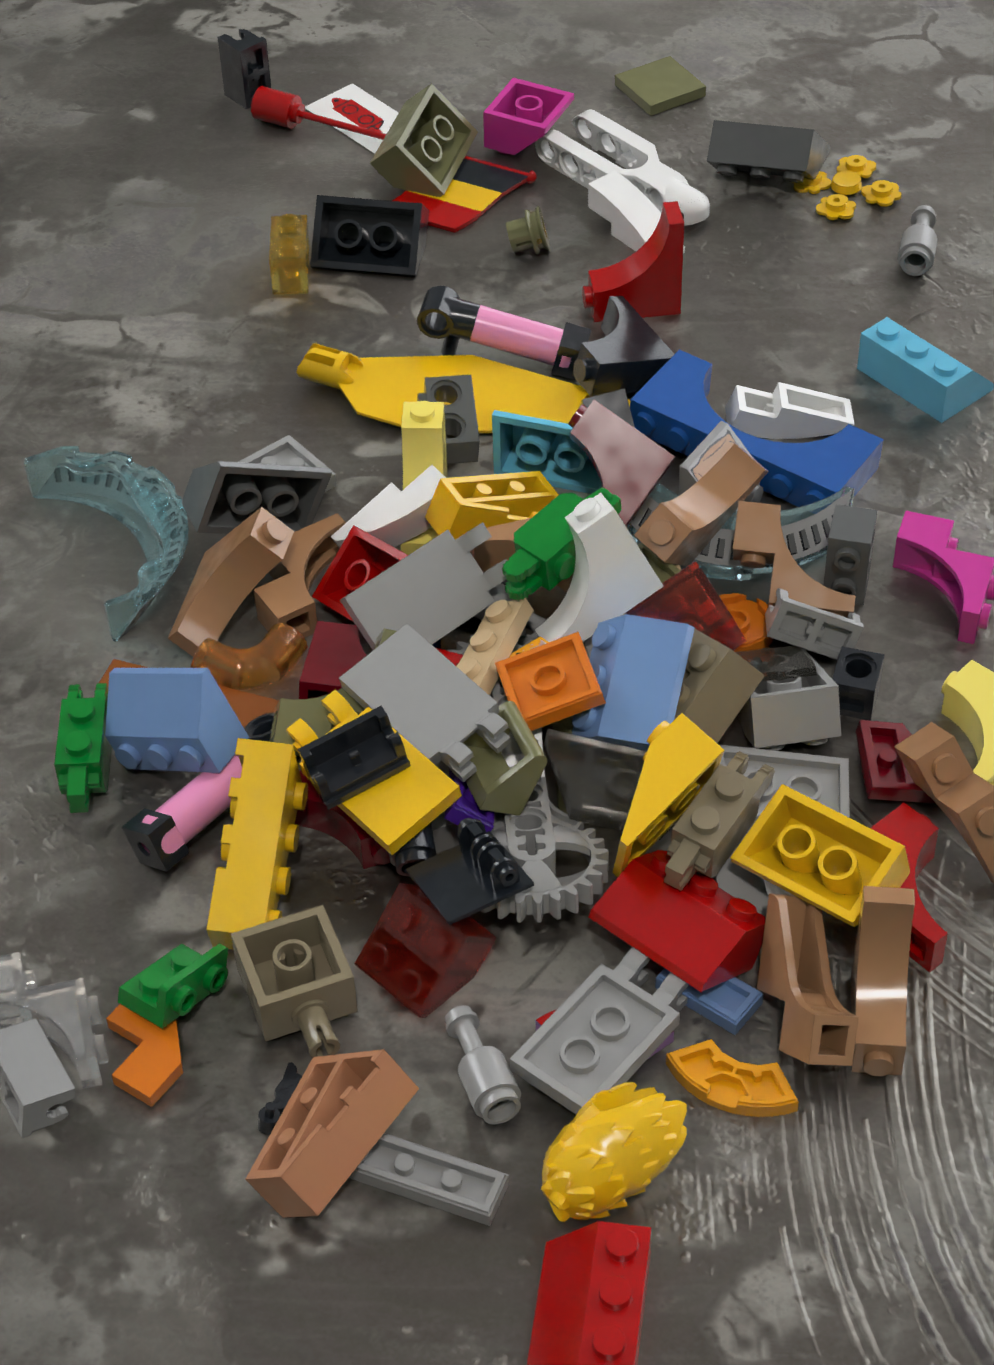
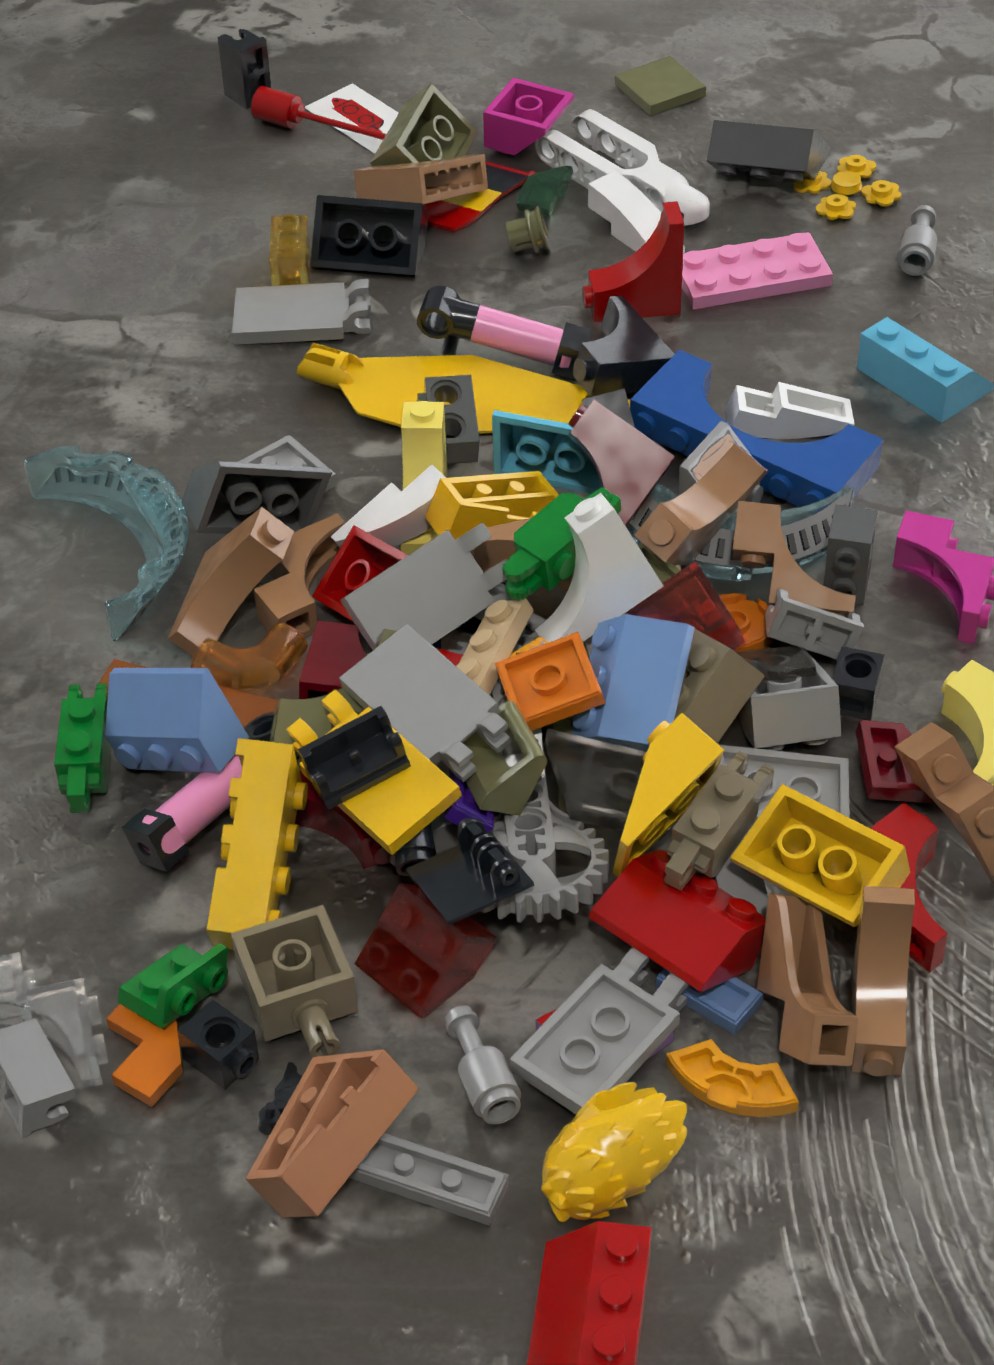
none -> black brick [177,999,259,1090]
none -> light grey tile [232,279,371,345]
none -> medium nougat arch [354,154,488,204]
none -> clear green slope [516,165,574,217]
none -> bright pink plate [682,232,833,310]

